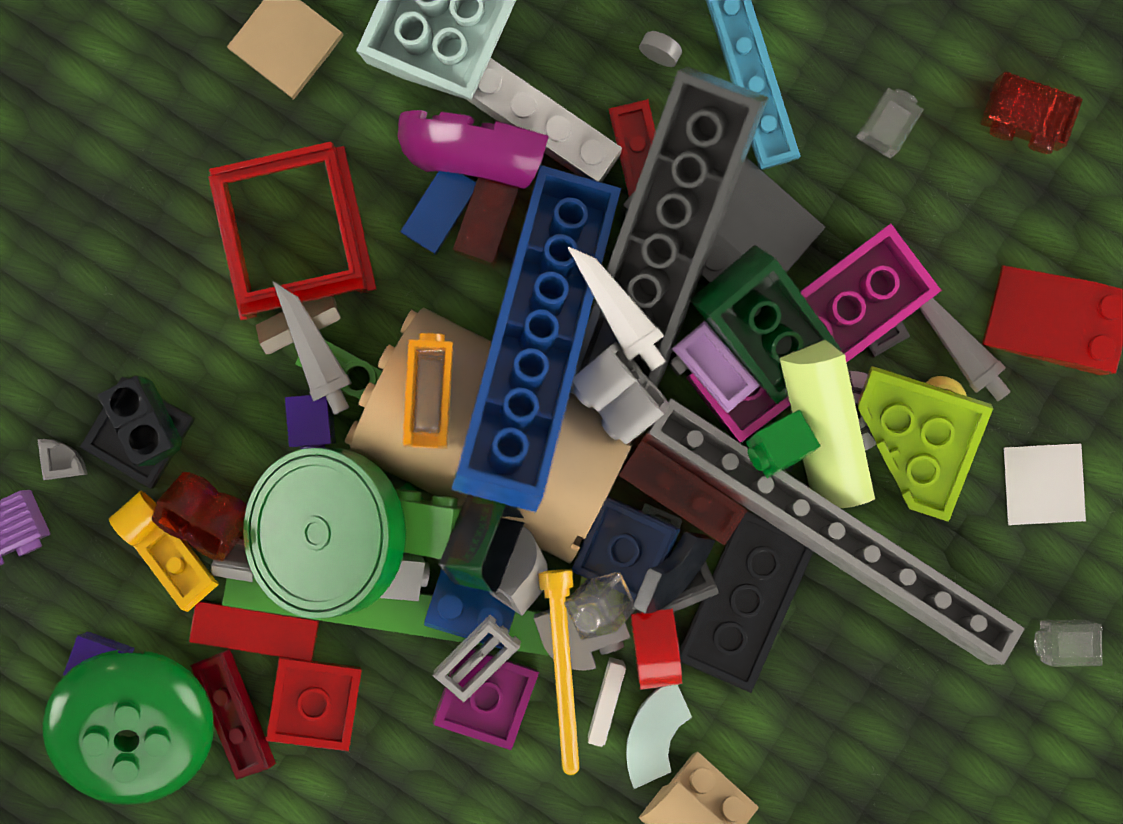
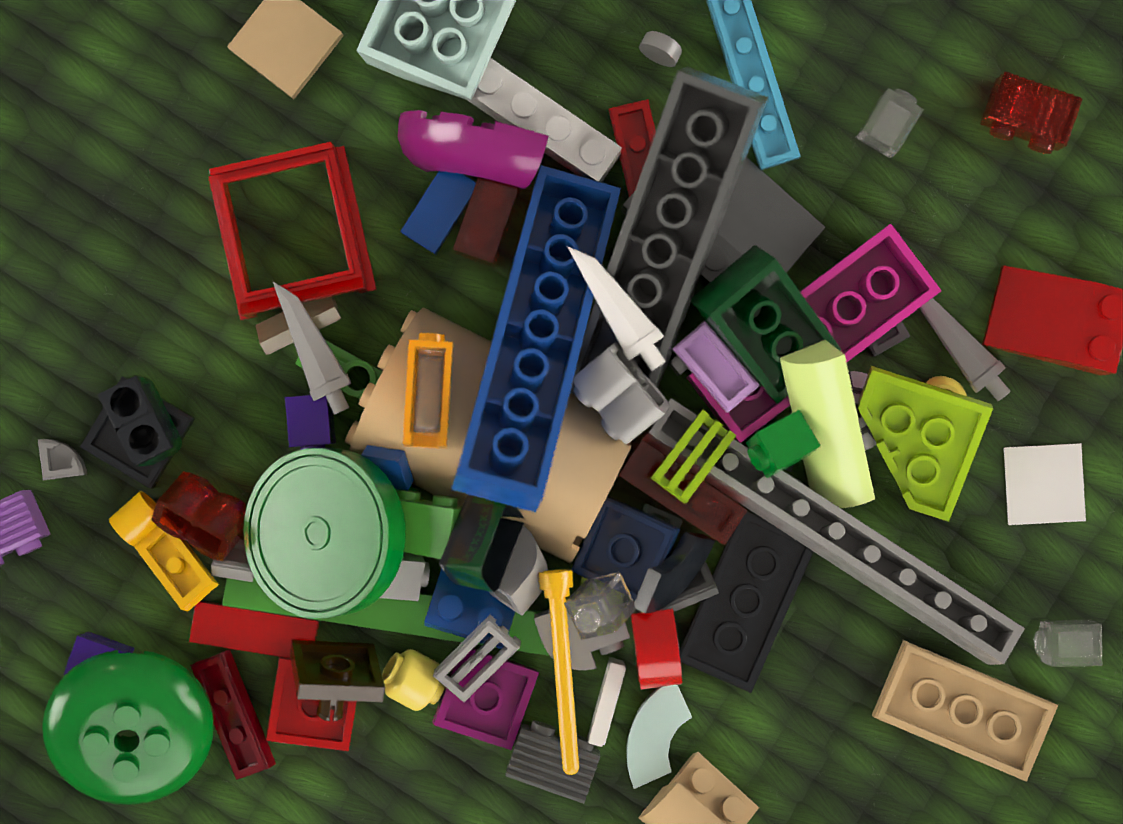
none -> dark brown tile [290,640,385,721]
none -> blue tile [361,445,414,491]
none -> light yellow head [382,649,445,711]
none -> dark grey brick [505,720,600,804]
none -> lime tile [651,410,737,504]
none -> tan tile [872,640,1058,782]

